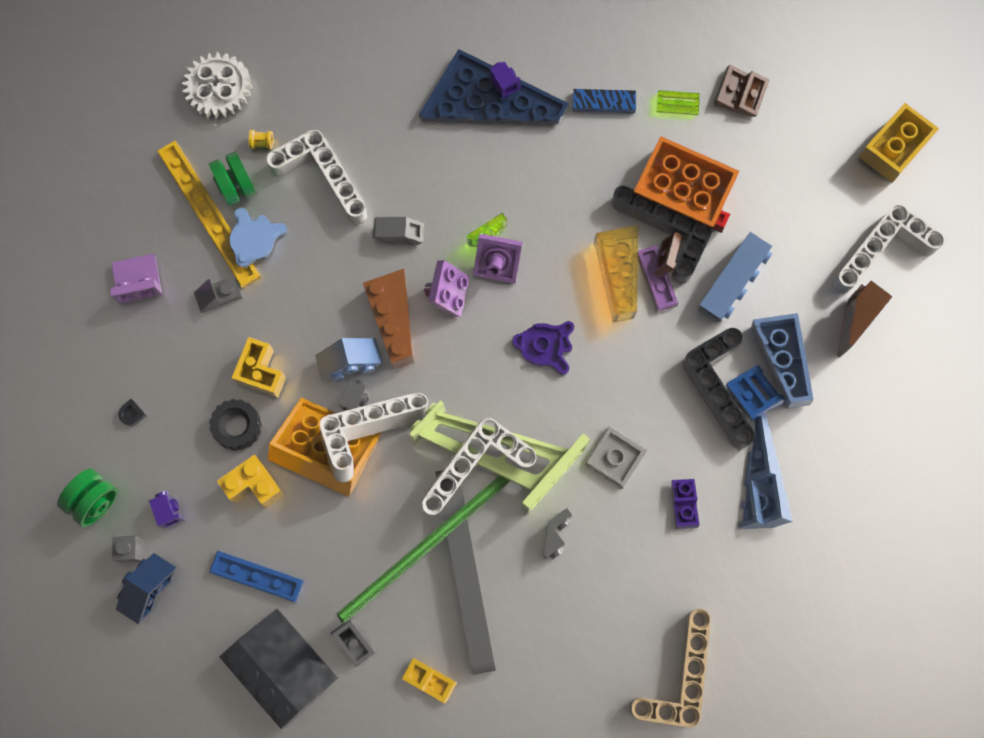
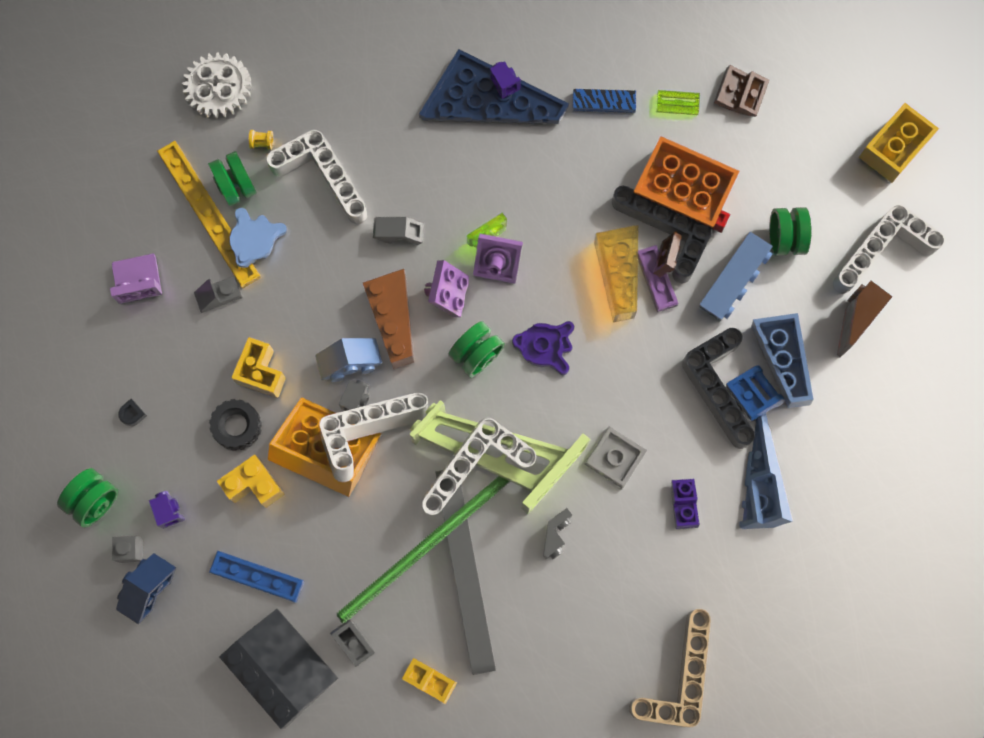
none -> green wheel [448,321,505,378]
none -> green wheel [769,207,812,256]

